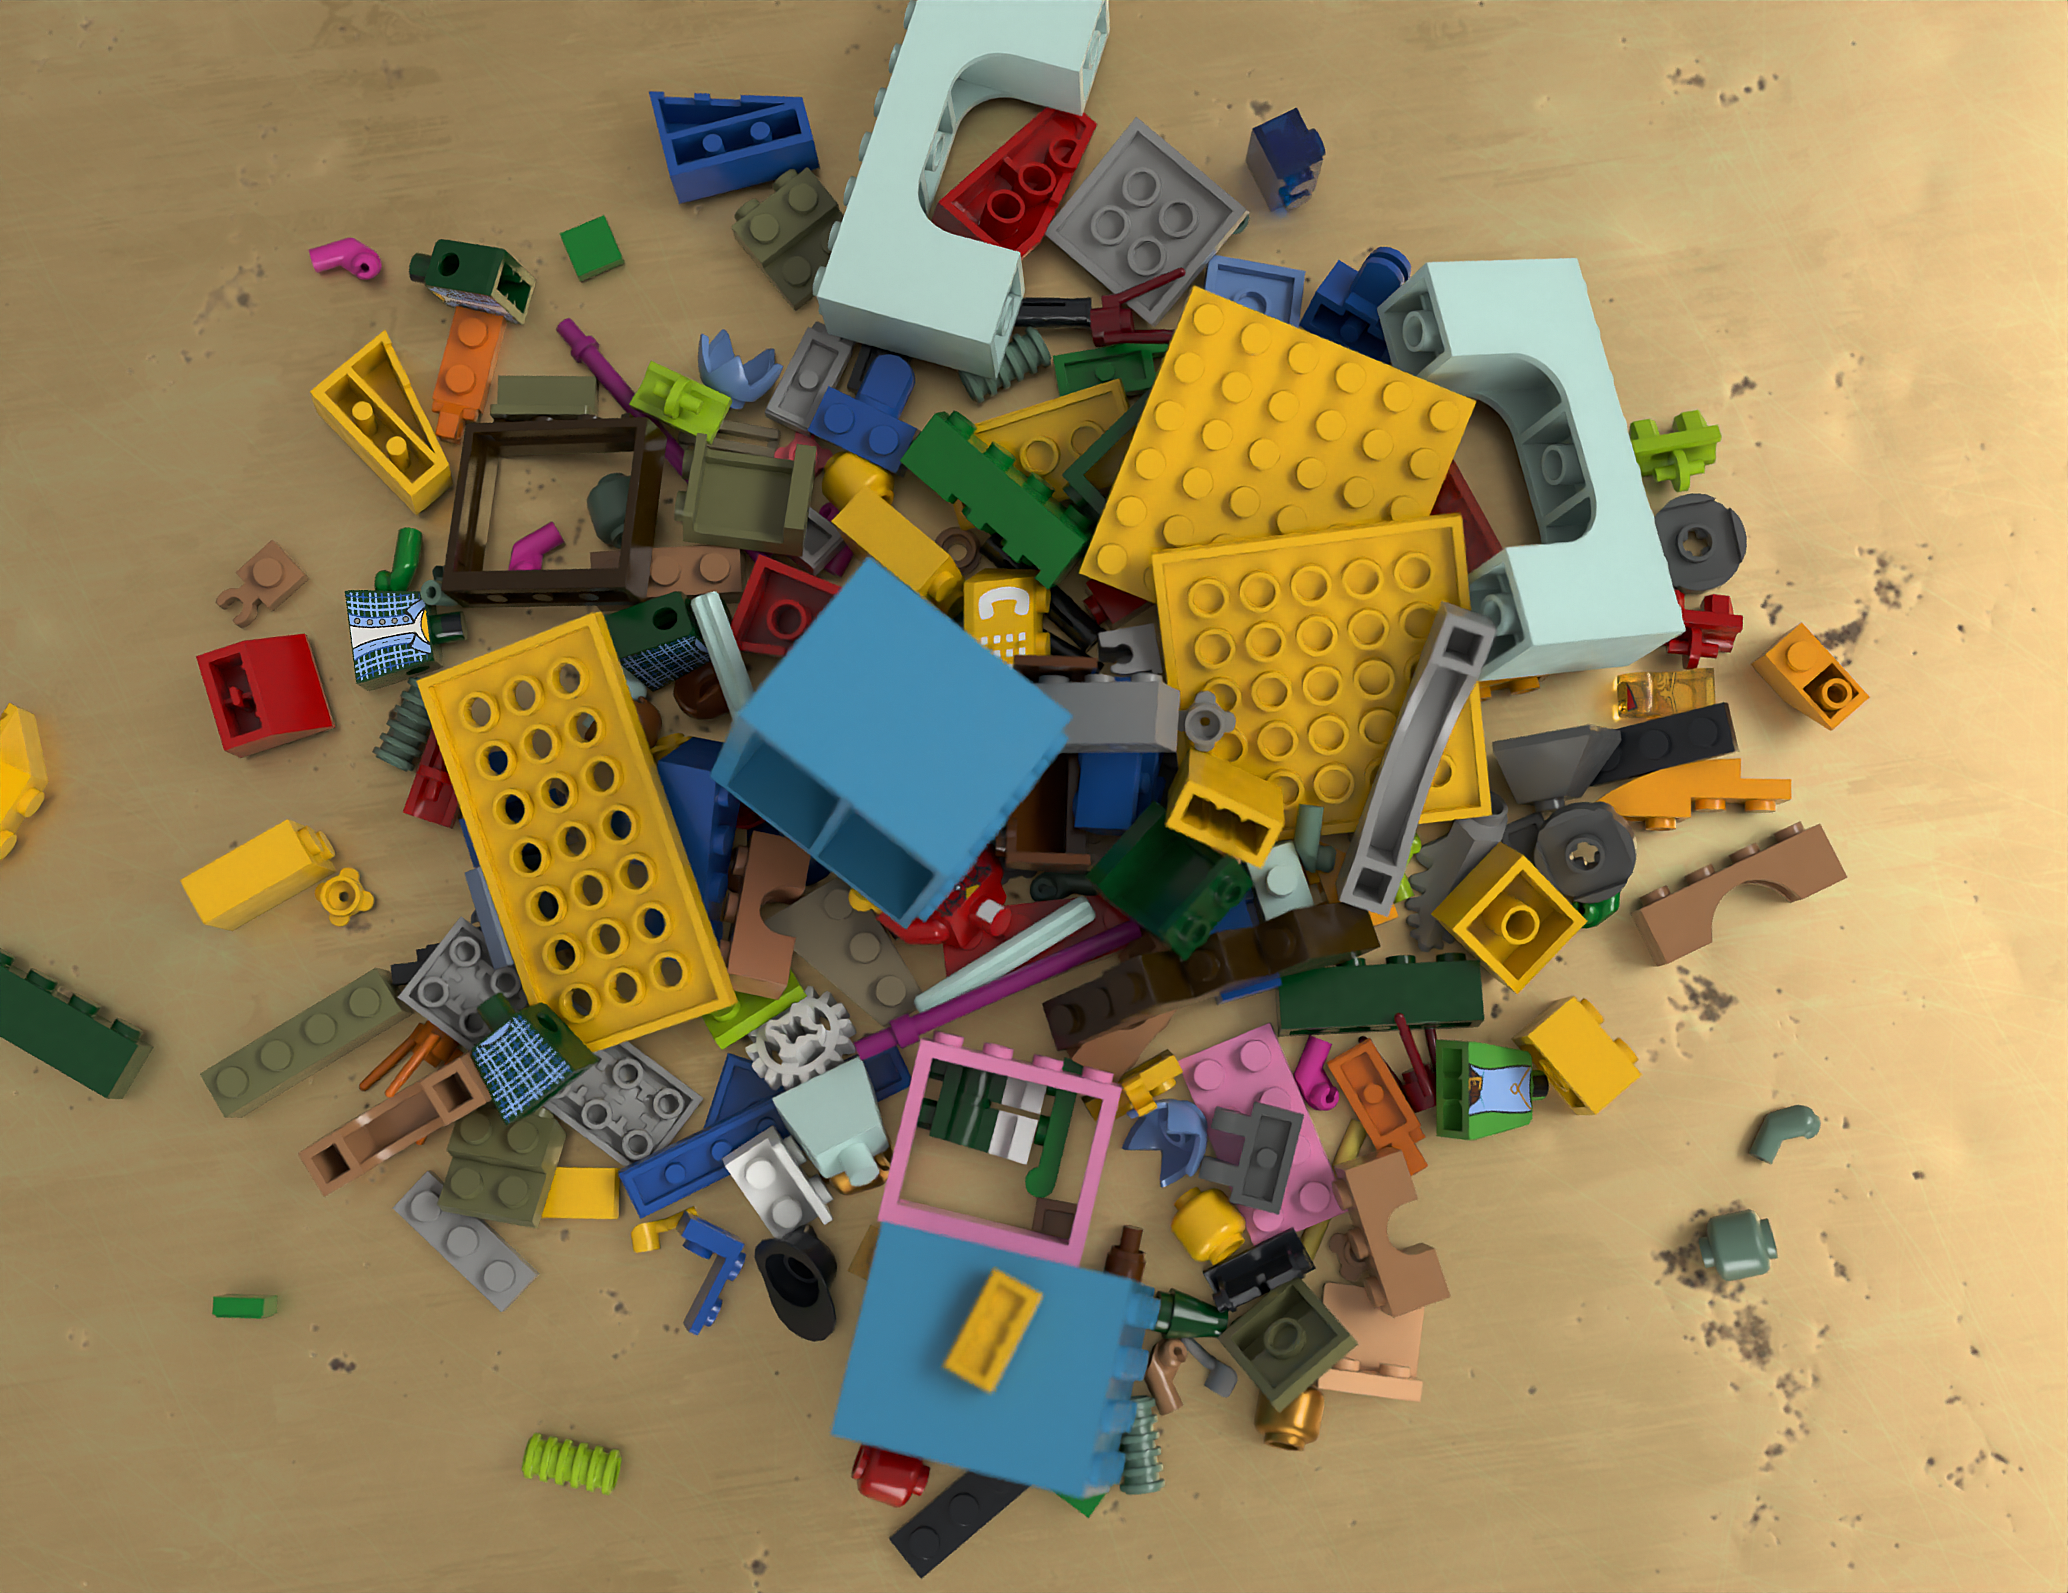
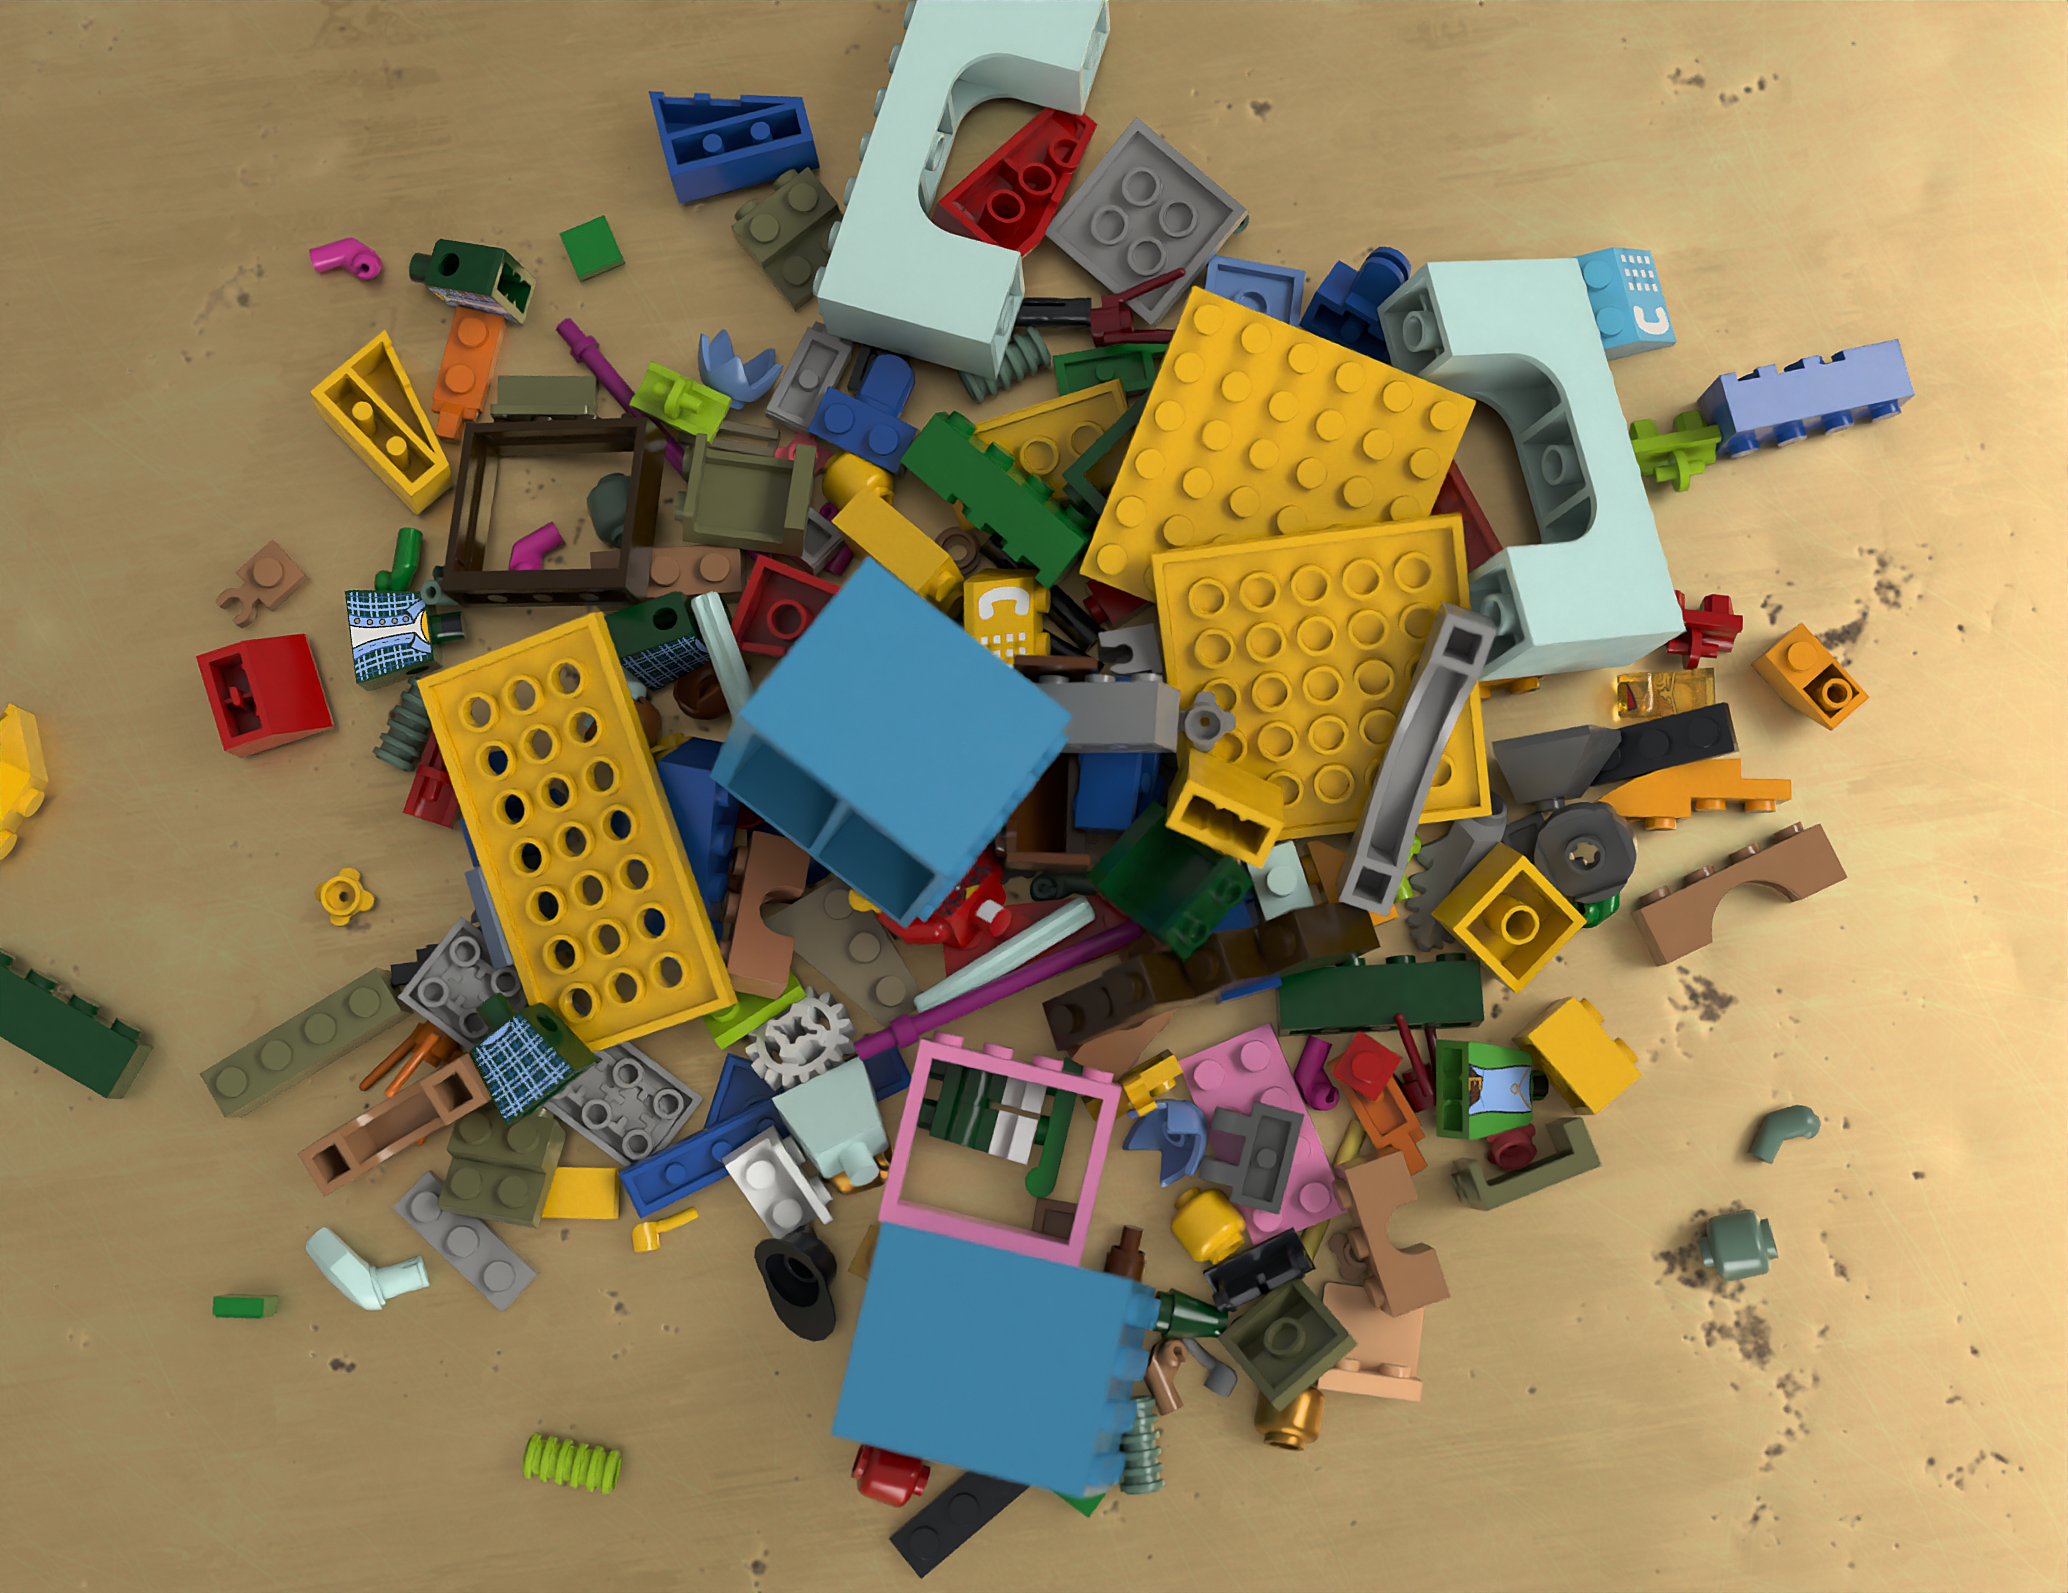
yellow brick [180,819,337,931] -> none
blue bracket [675,1211,746,1336] -> none
yellow plate [942,1268,1044,1393] -> none
clear blue brick [1245,108,1326,212] -> none
sand green arm [1294,804,1336,874] -> none
dark grey plate [1654,494,1747,594] -> none
none -> light aqua arm [306,1227,430,1311]
none -> red brick [1332,1031,1403,1102]
none -> olive panel [1450,1117,1602,1211]
none -> coral plate [1486,1123,1537,1170]
none -> medium azure slope [1572,247,1676,361]
none -> wedge [1697,339,1915,458]

